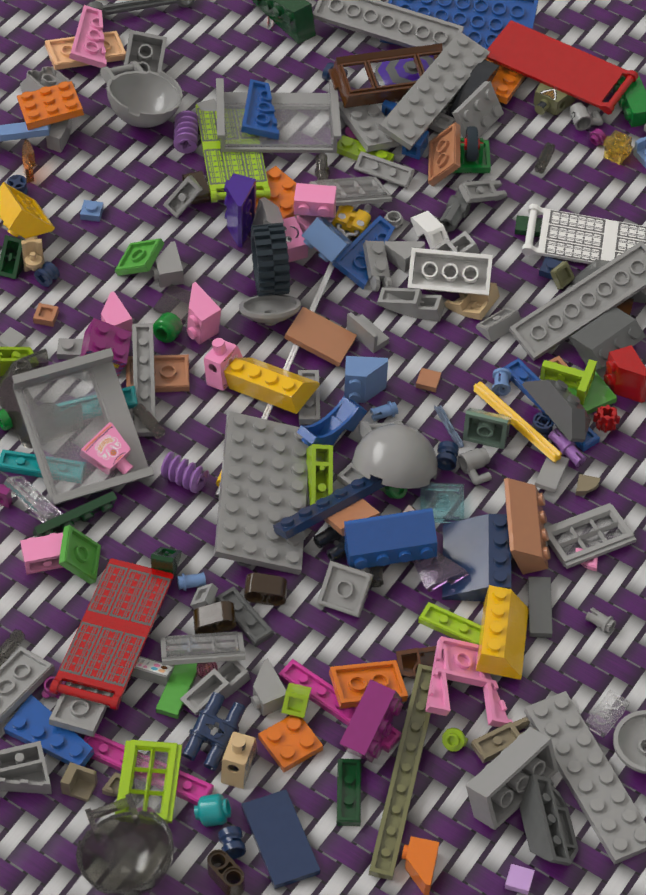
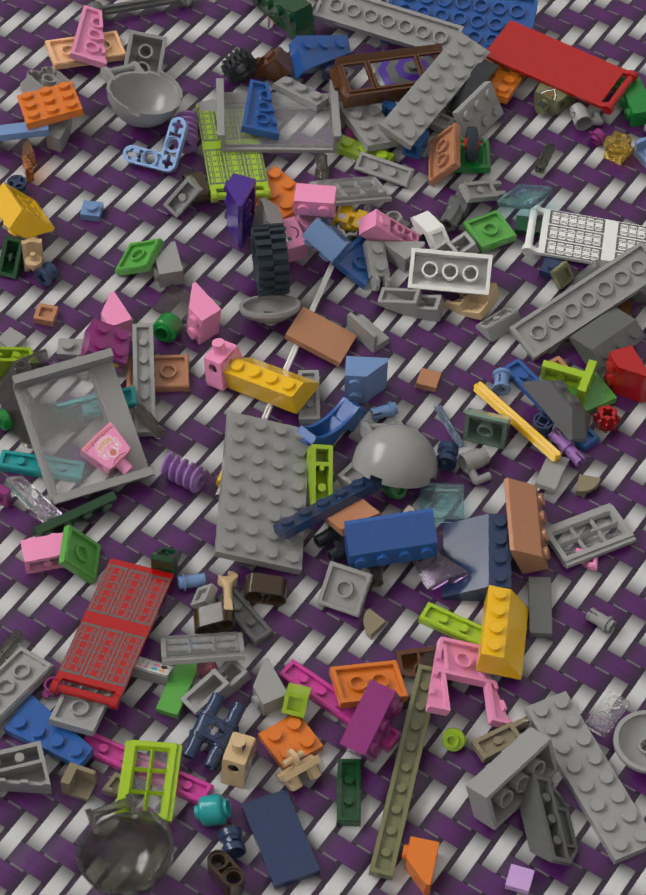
none -> light blue beam [123,117,188,173]
none -> tan piece [218,571,238,610]
none -> black tyre [221,48,258,84]
none -> reddish brown slope [251,47,293,81]
none -> light grey plate [273,75,329,112]
none -> tan hips [275,748,322,791]
none -> blue wedge [288,35,351,79]
none -> bright pink slope [359,209,419,245]
none -> dark tan tile [363,609,386,639]
none -> bright green plate [463,210,517,253]
none -> clear light blue plate [497,184,552,210]

